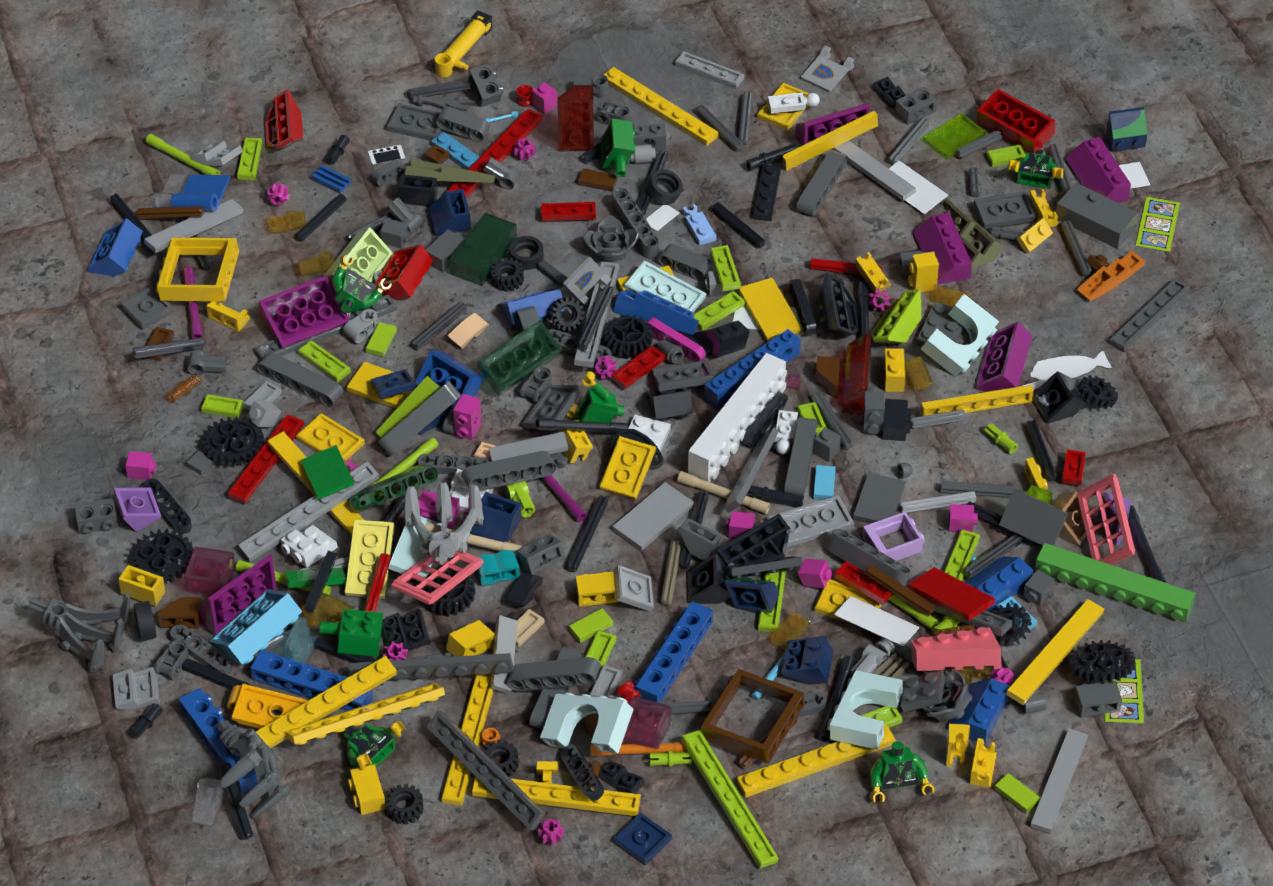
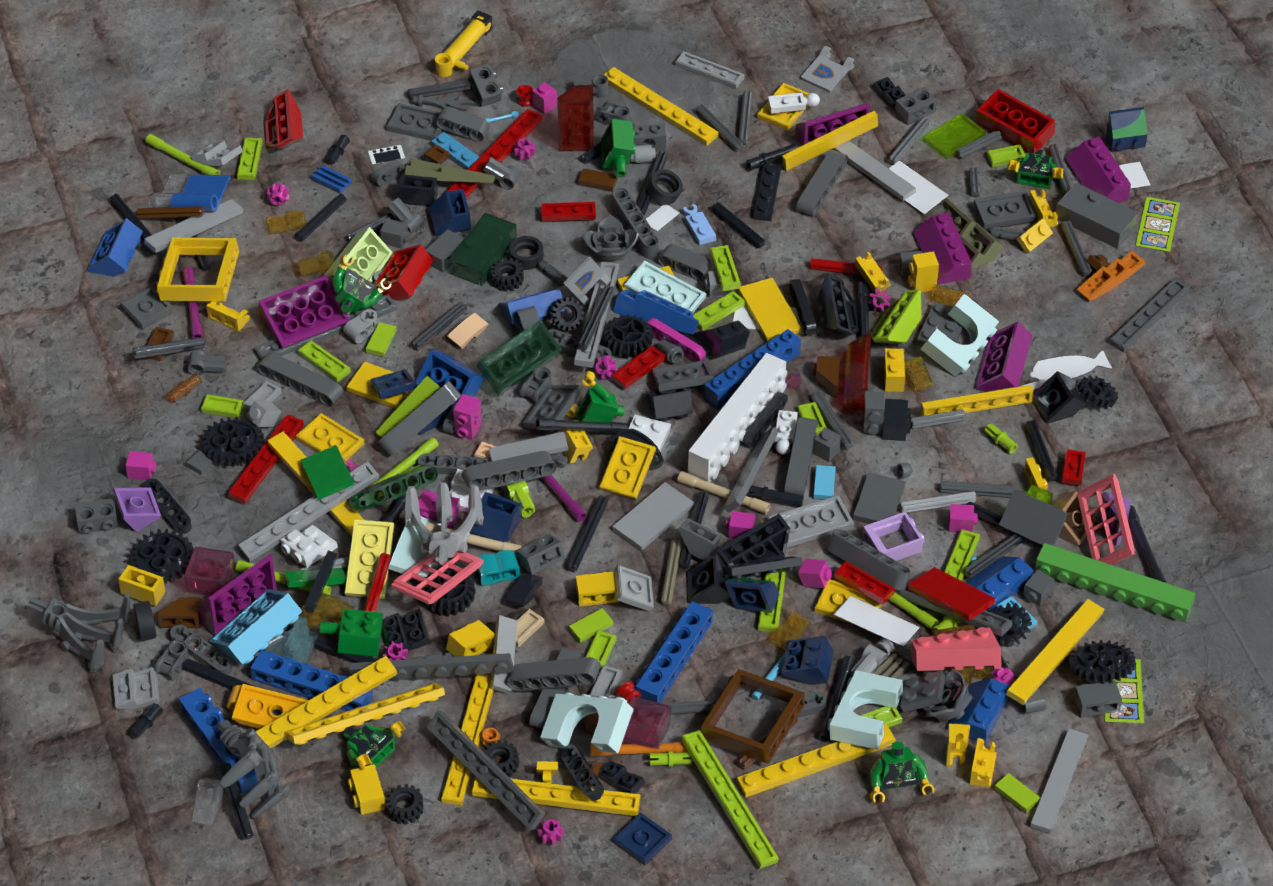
reddish brown axle [865,564,935,616] -> none

